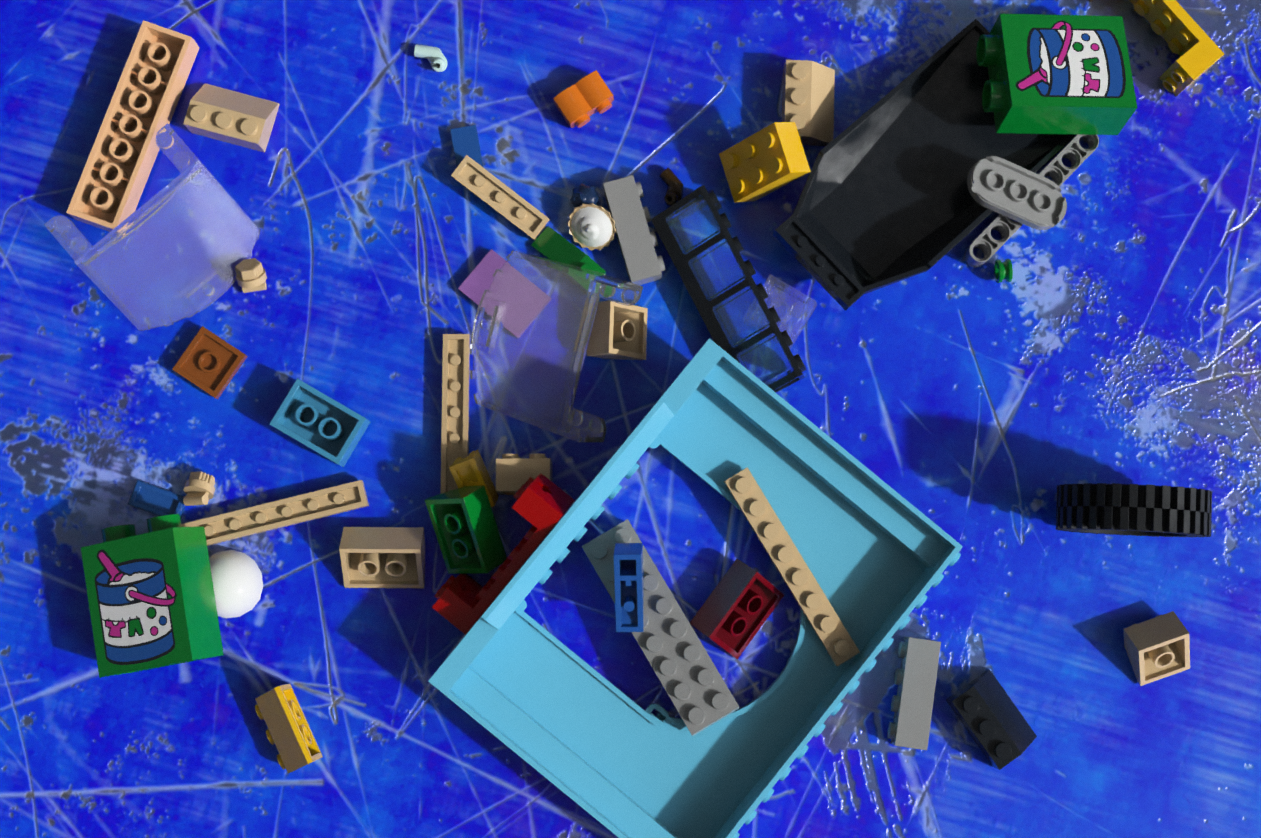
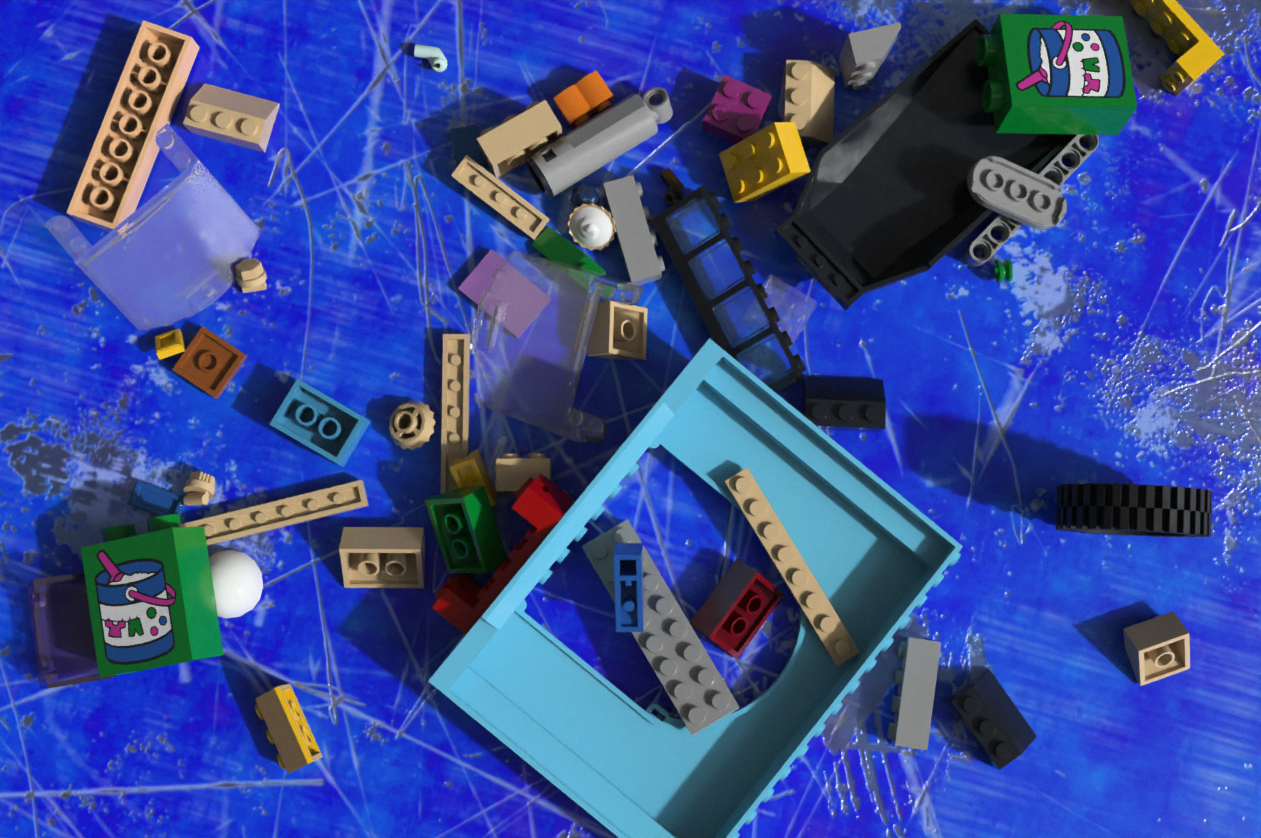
none -> clear purple windscreen [27,573,115,690]
none -> yellow tile [155,328,185,360]
none -> tan piece [389,400,436,451]
none -> tan brick [477,100,563,179]
none -> light grey piece [525,87,673,199]
none -> magenta brick [702,74,772,144]
none -> black slope [802,376,886,432]
none -> light grey slope [838,22,901,90]

